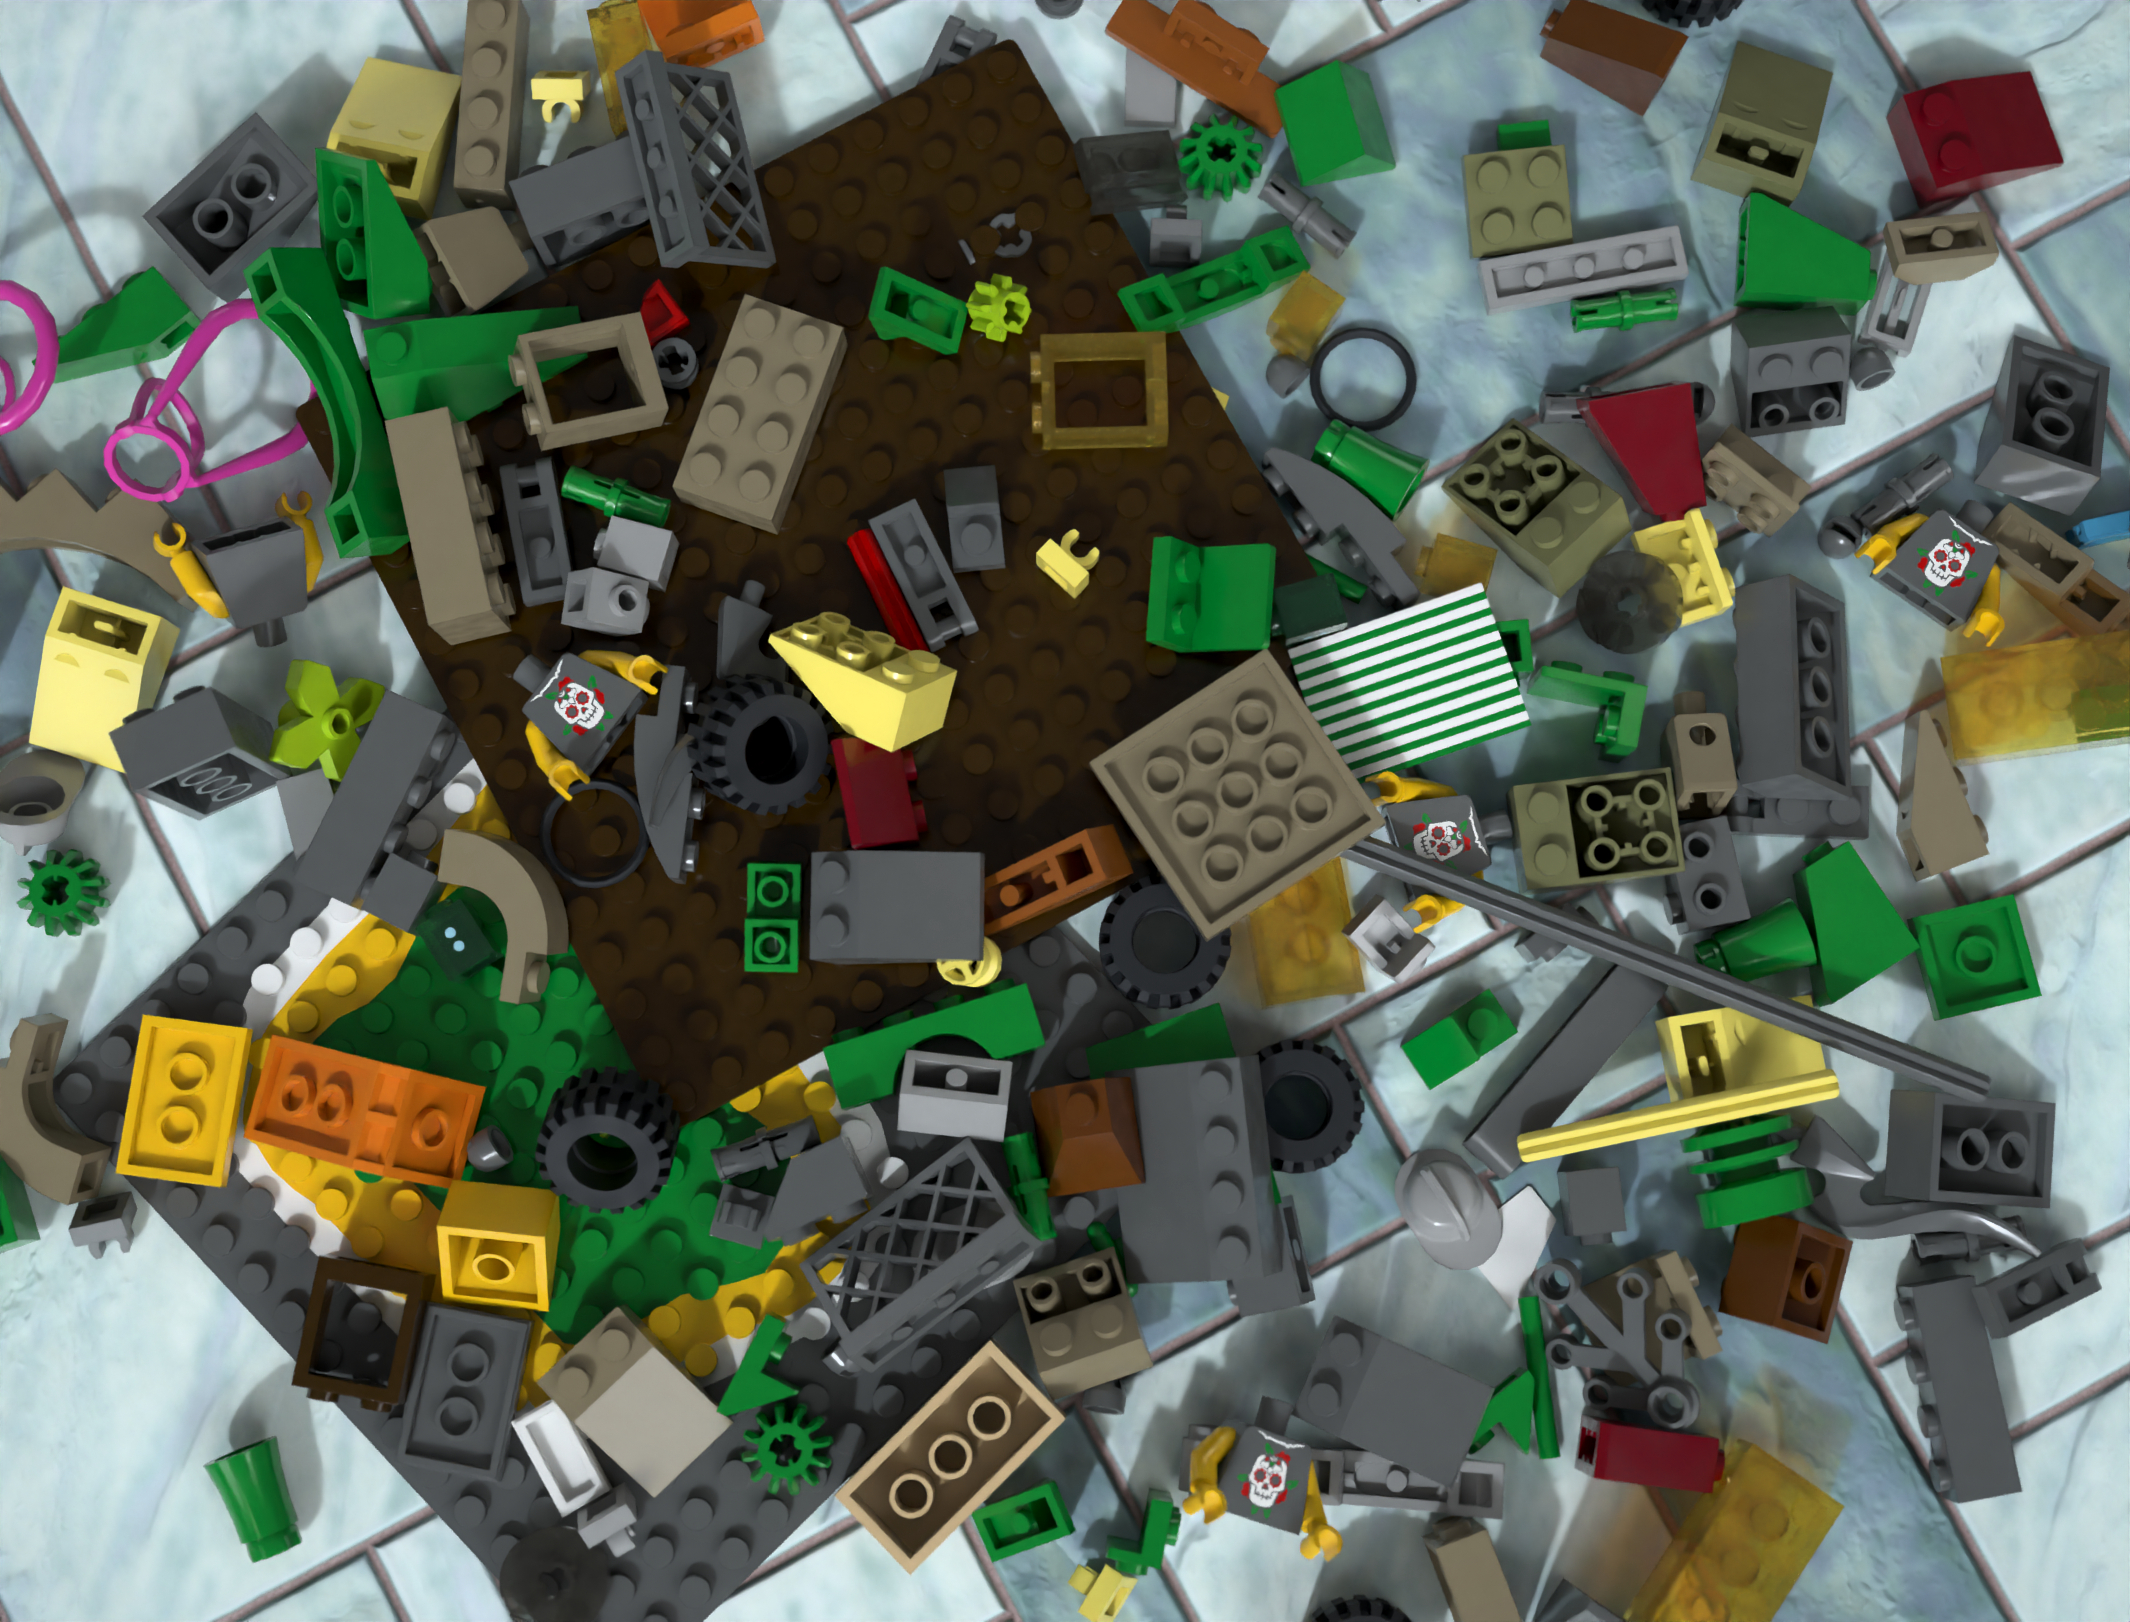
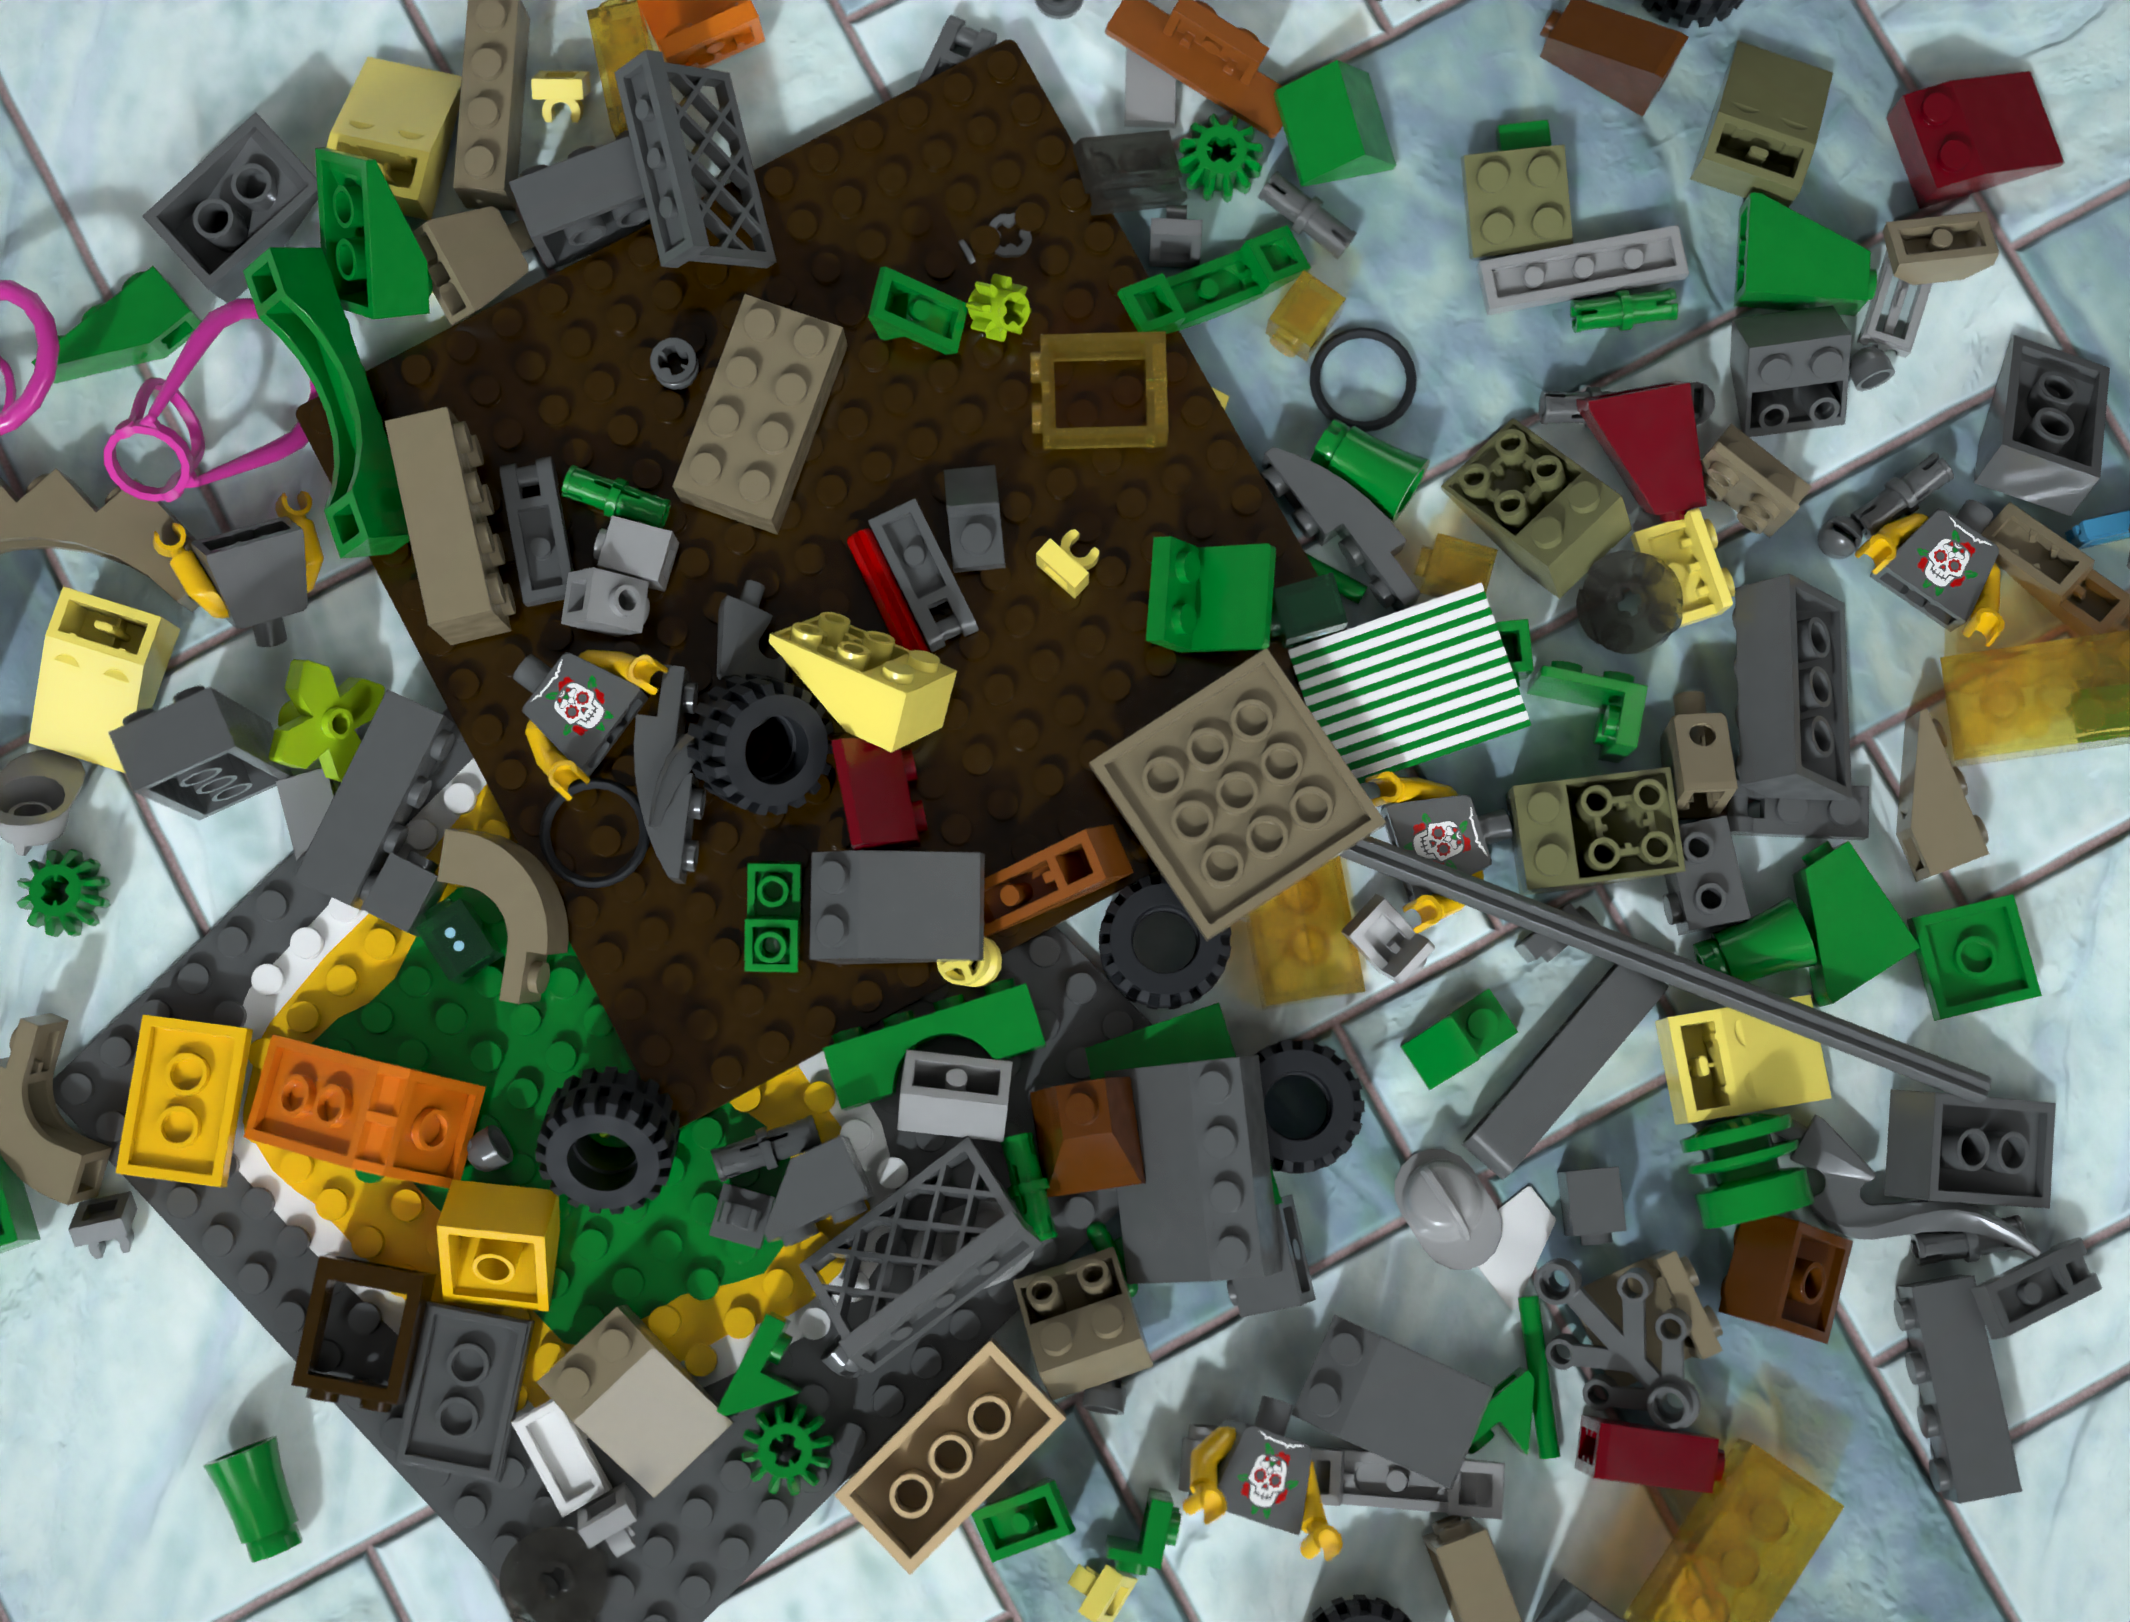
green wedge [363,306,588,422] -> none
dark tan window [508,312,669,451] -> none
red tile [639,279,691,351] -> none
dark grey hinge [1266,353,1310,399] -> none
light yellow axle [1517,1069,1840,1162] -> none

